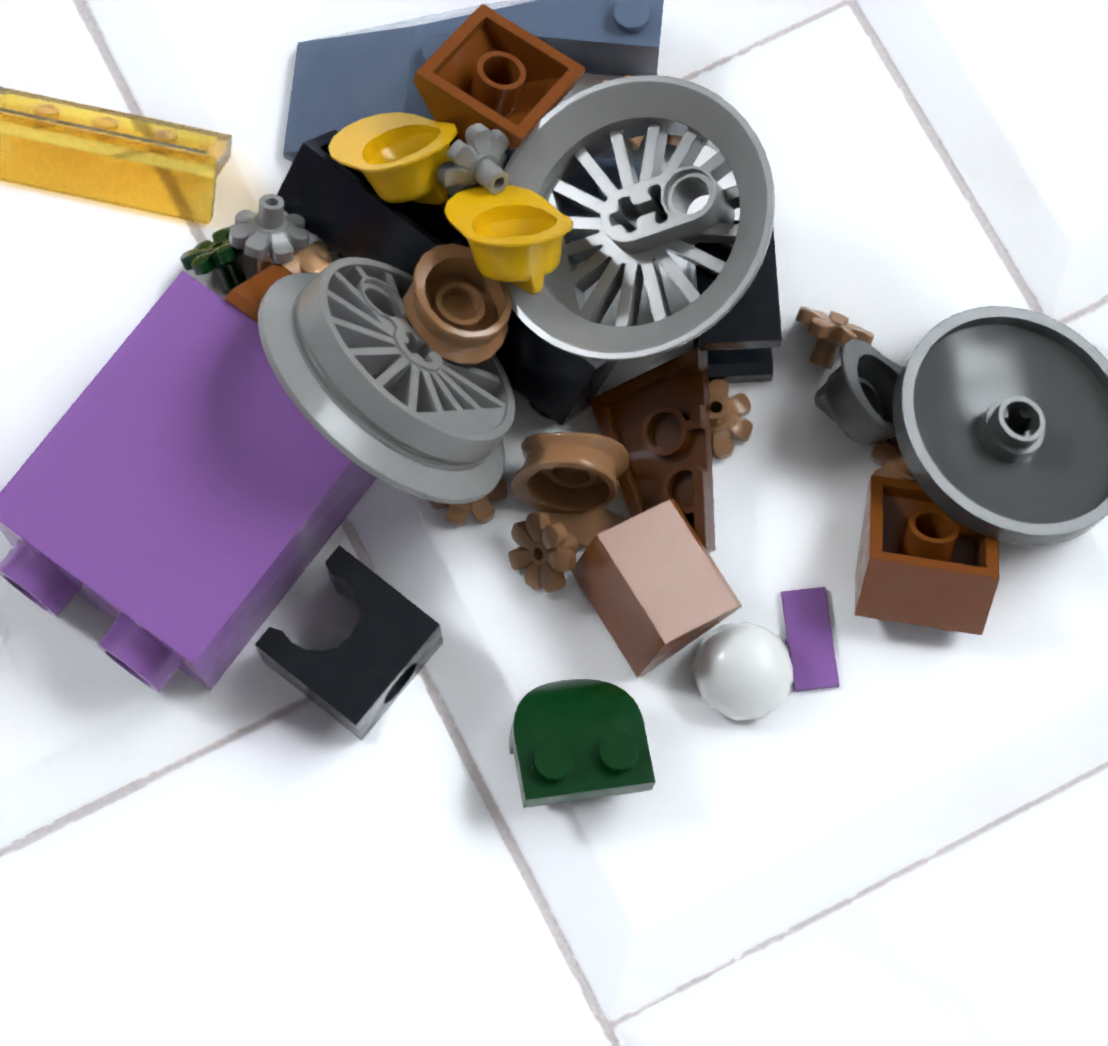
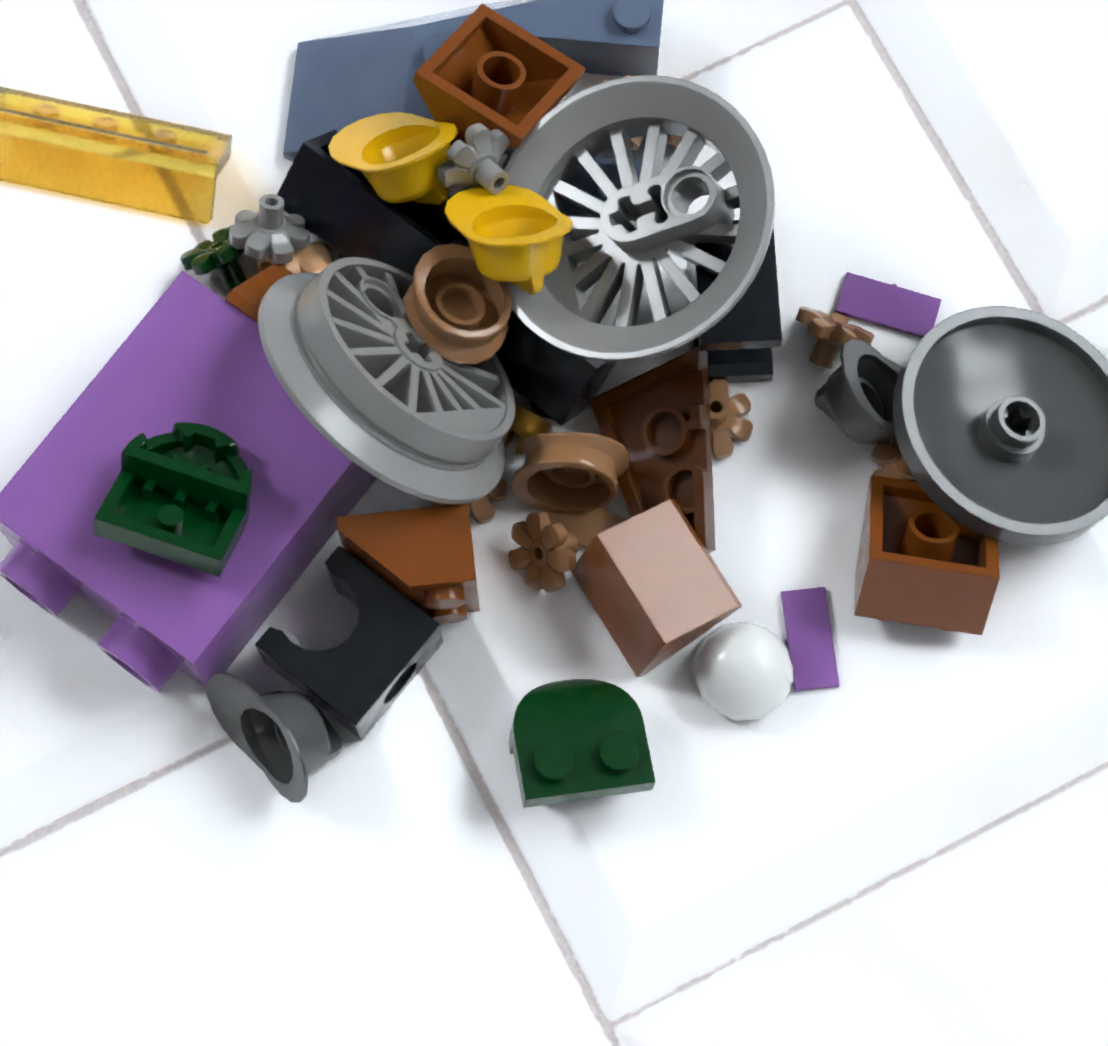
none -> dark green slope [94,422,252,577]
none -> dark grey piece [207,671,342,803]
none -> dark orange slope [337,503,480,624]
none -> pearl gold hinge [502,404,552,455]
none -> medium lavender window [835,272,942,338]

